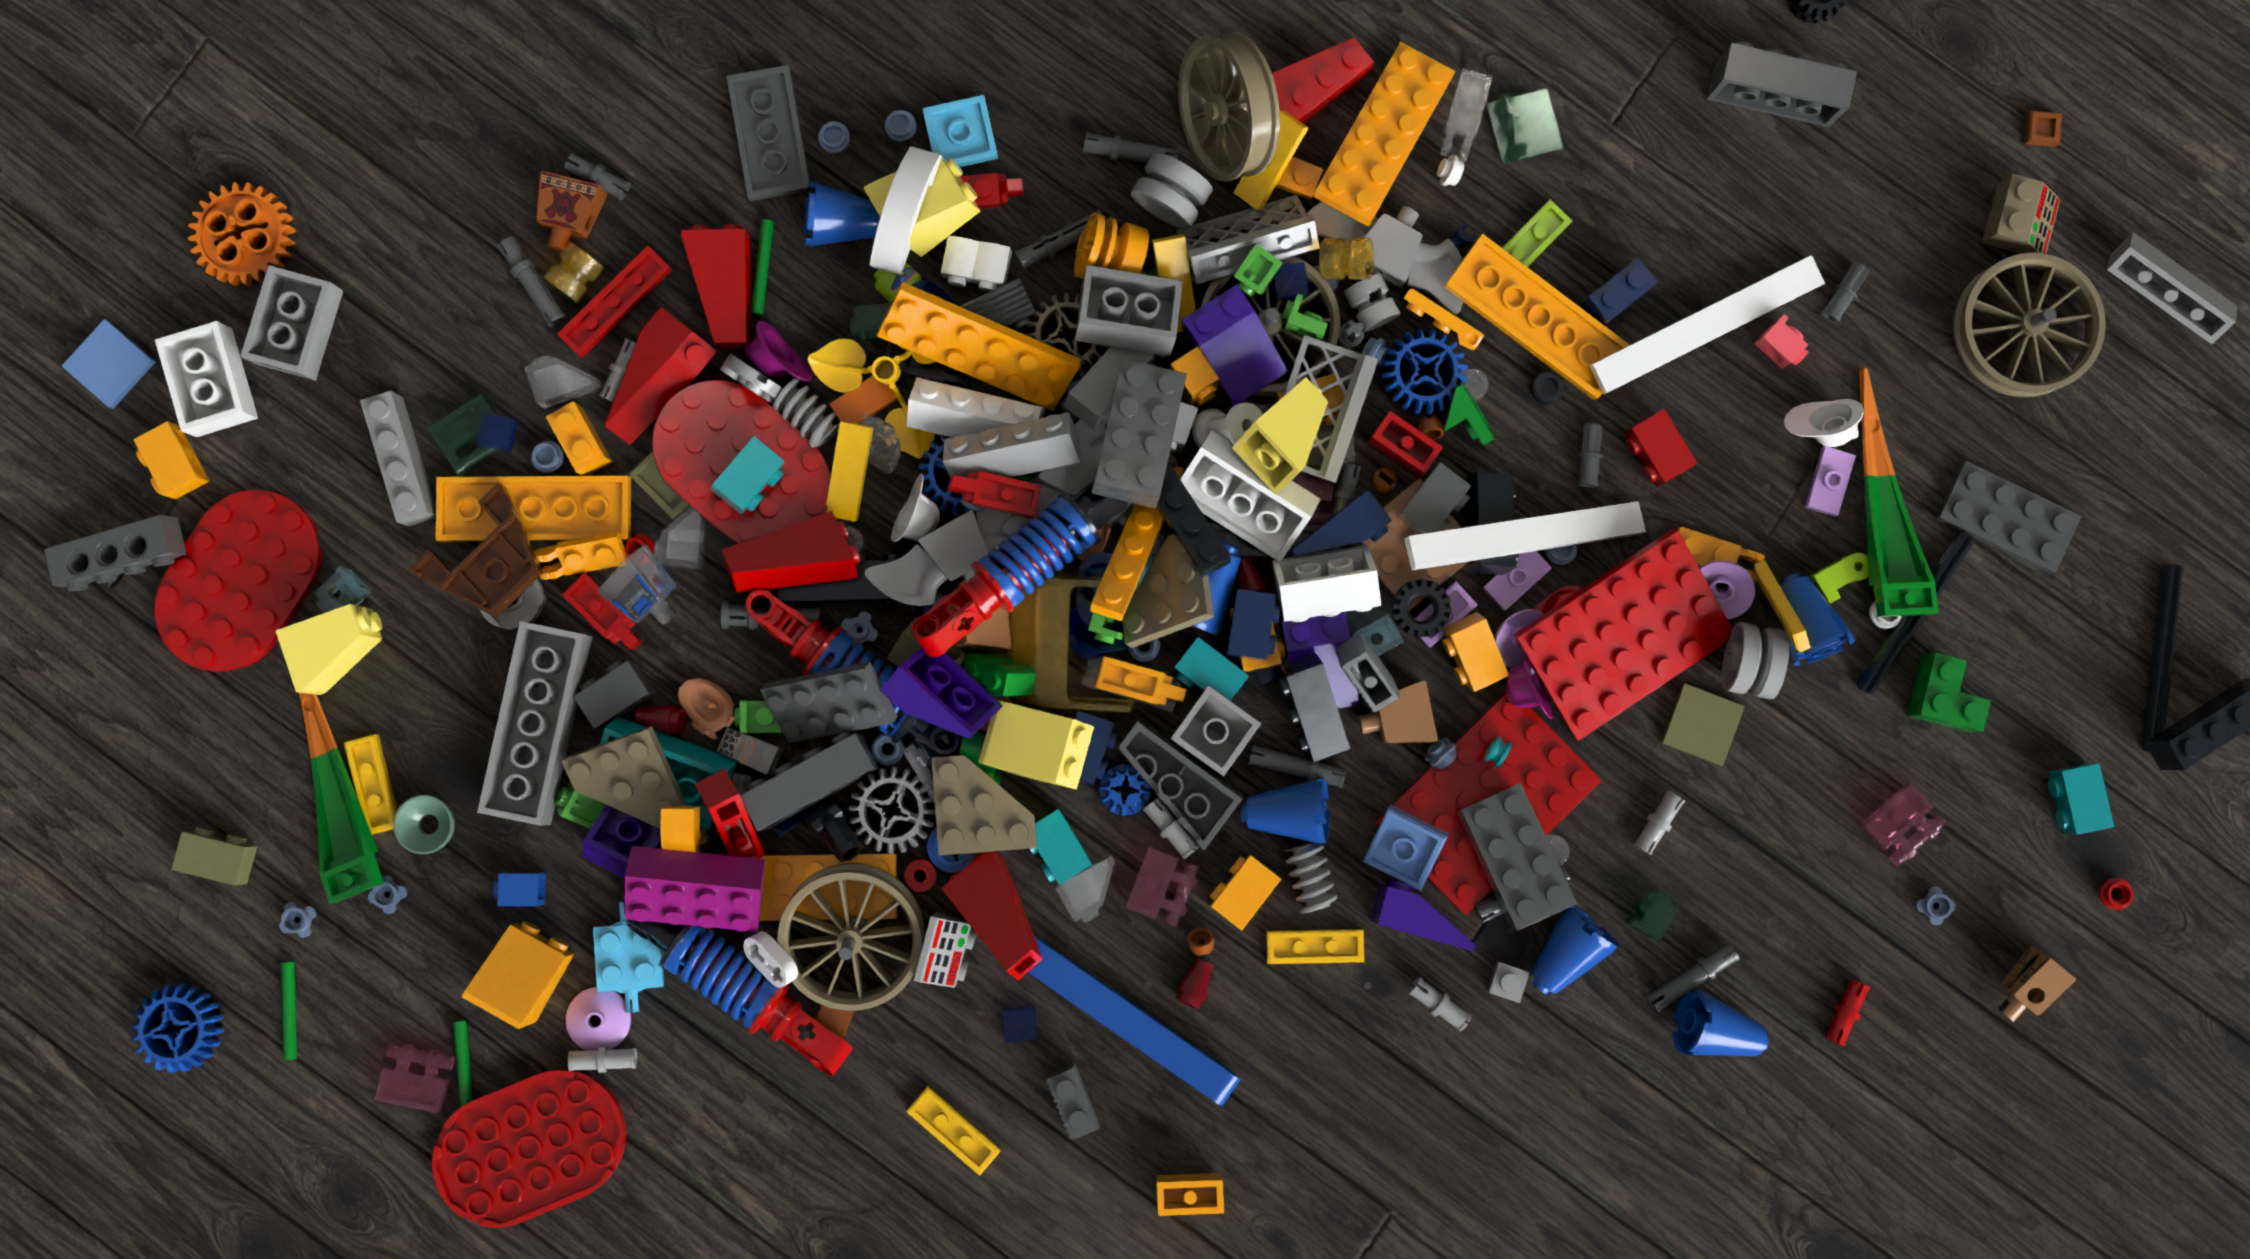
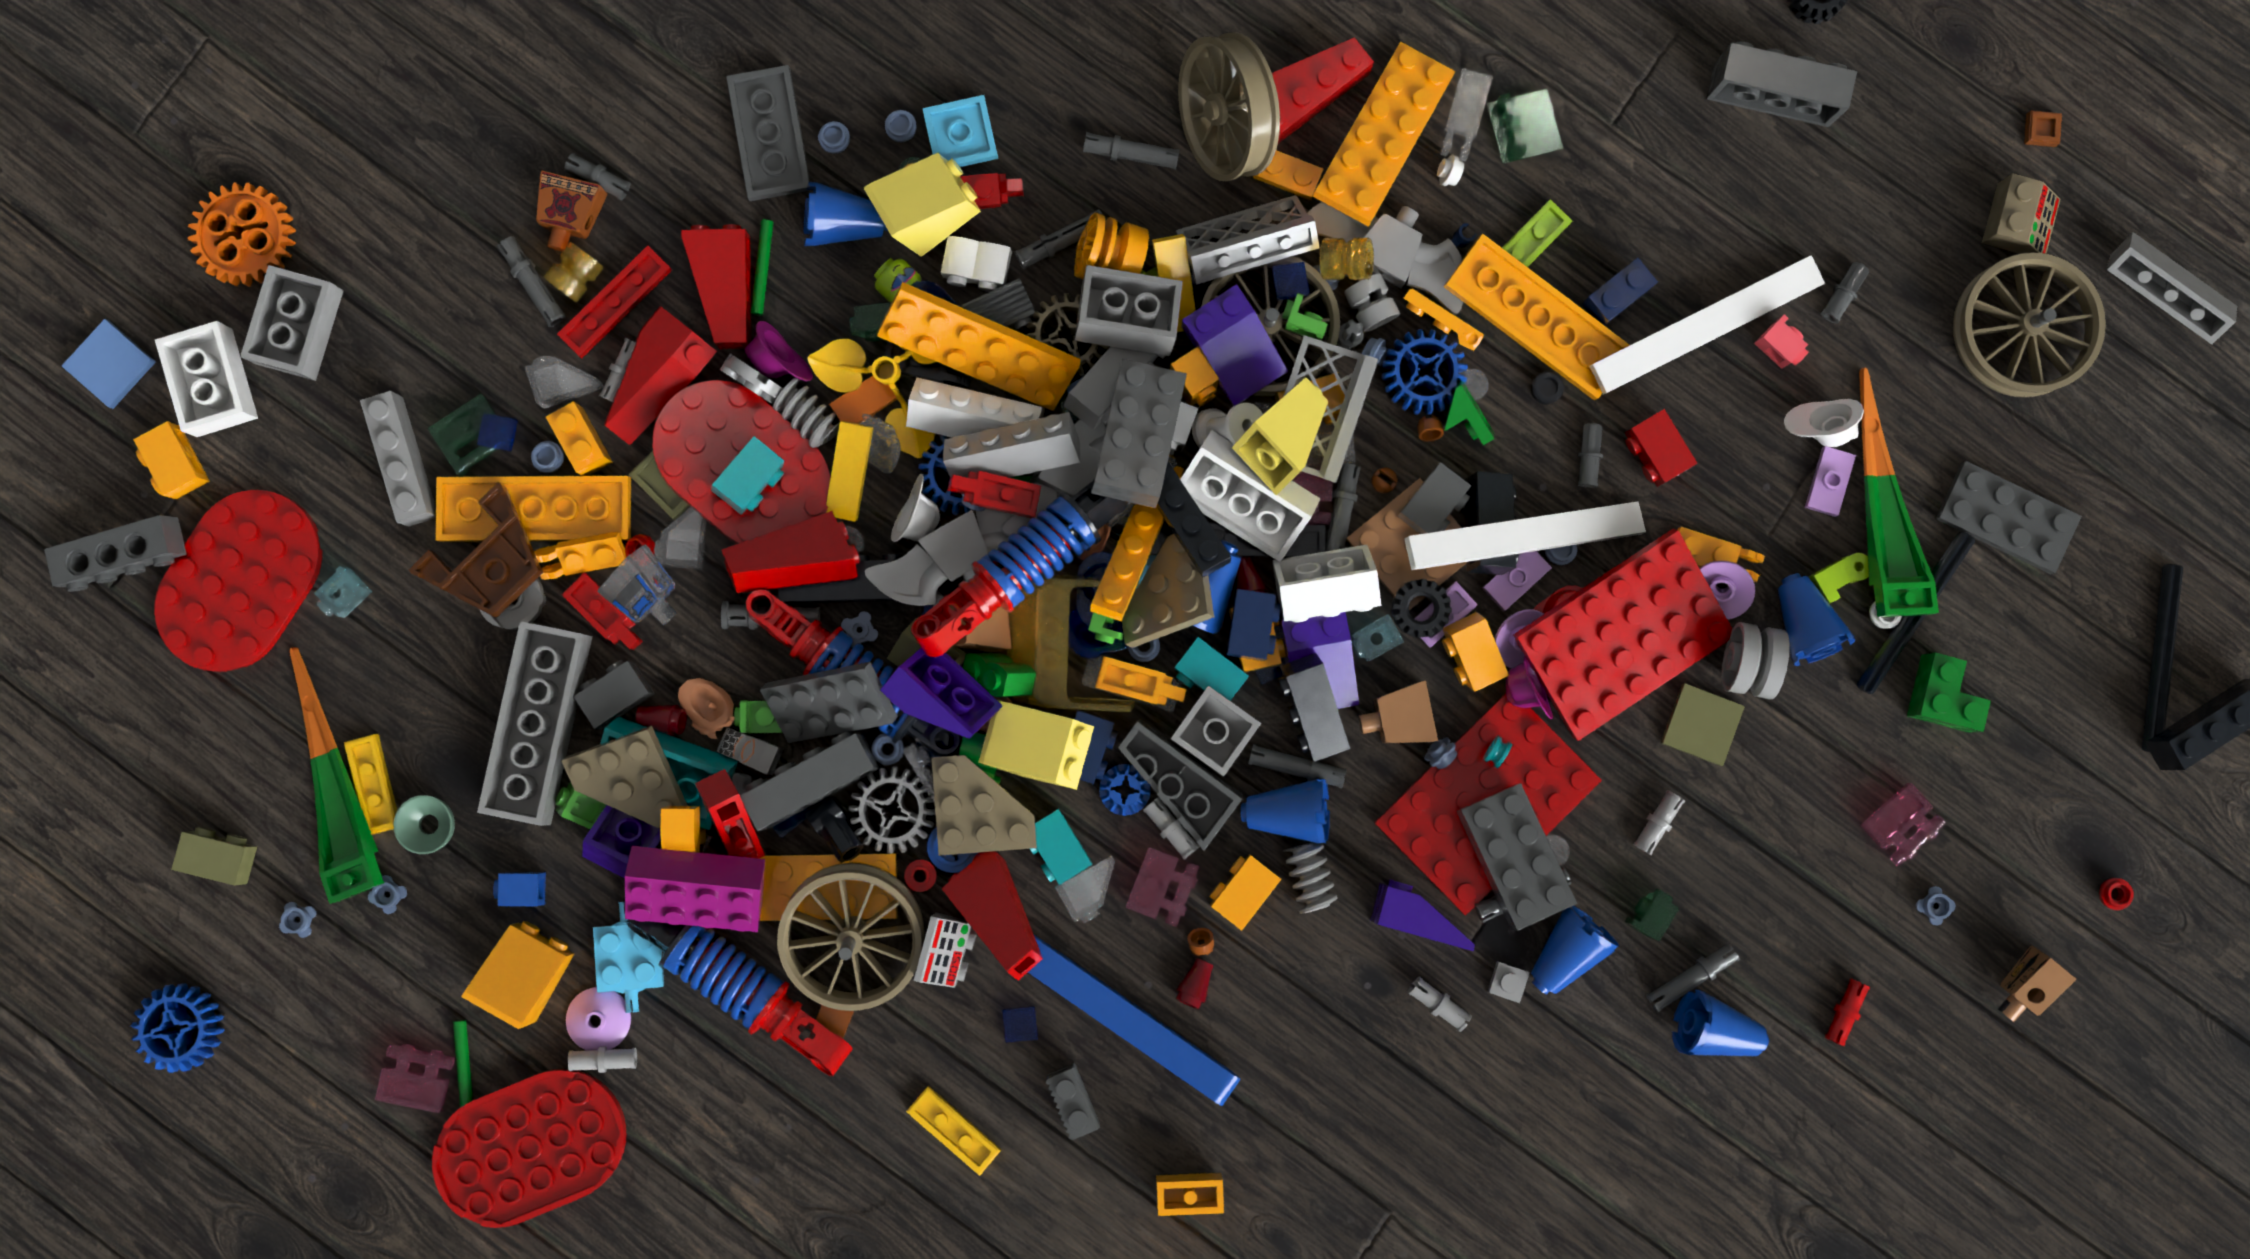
light yellow slope [276,604,382,695] -> none
green bar [281,961,297,1061] -> none
white beam [743,931,798,988] -> none
white slope [870,146,942,275] -> none
light grey wheel [1130,153,1213,230] -> none
yellow tile [1233,110,1309,210] -> none
bright green bracket [1234,244,1283,297] -> none
yellow tile [1266,929,1364,964] -> none
dark blue slope [1288,490,1392,557] -> none
dark grey brick [1335,633,1400,712] -> none
medium blue tile [1363,804,1449,891] -> none
red brick [1368,411,1443,478] -> none
yellow tile [1754,560,1811,652] -> none
teal brick [2048,763,2115,835] -> none

